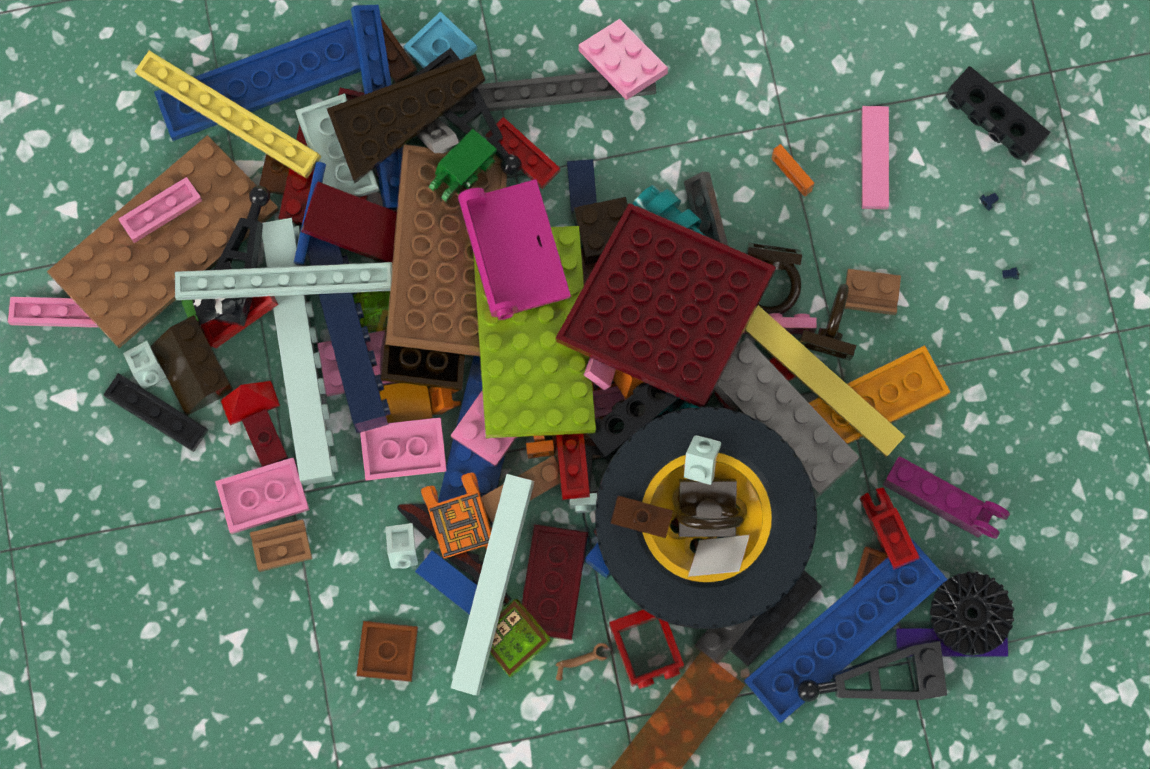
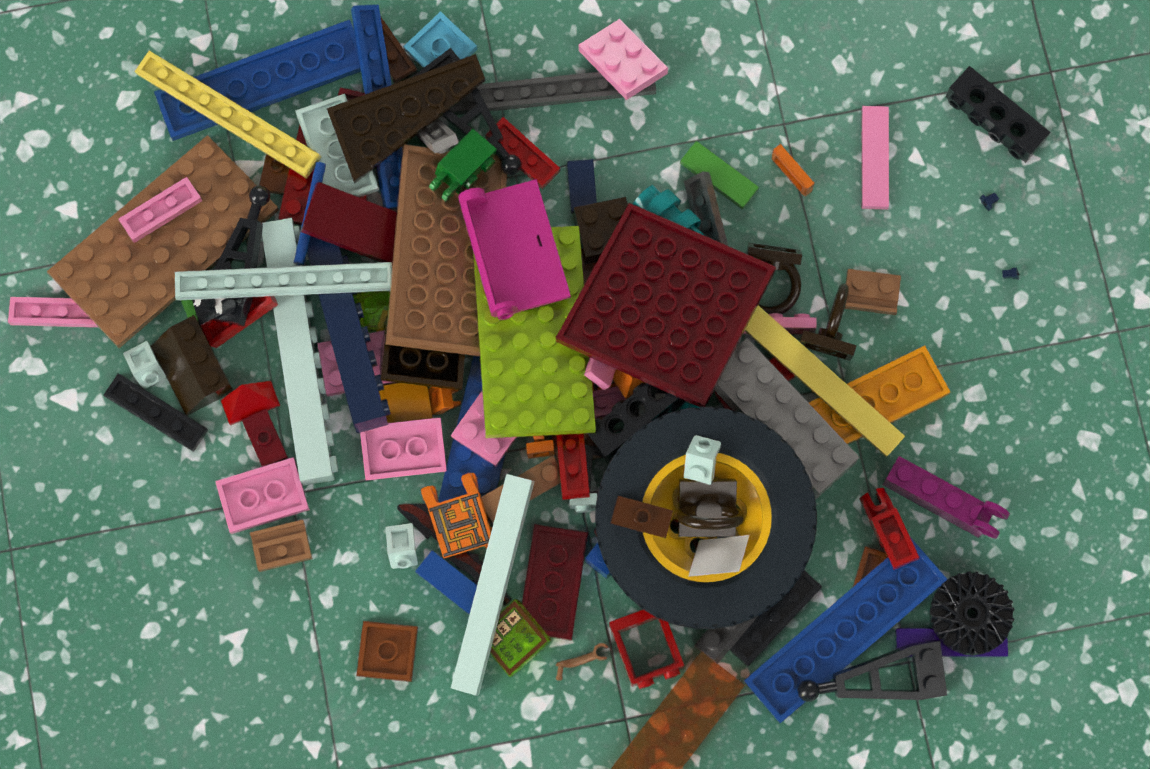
none -> bright green tile [680,141,759,210]

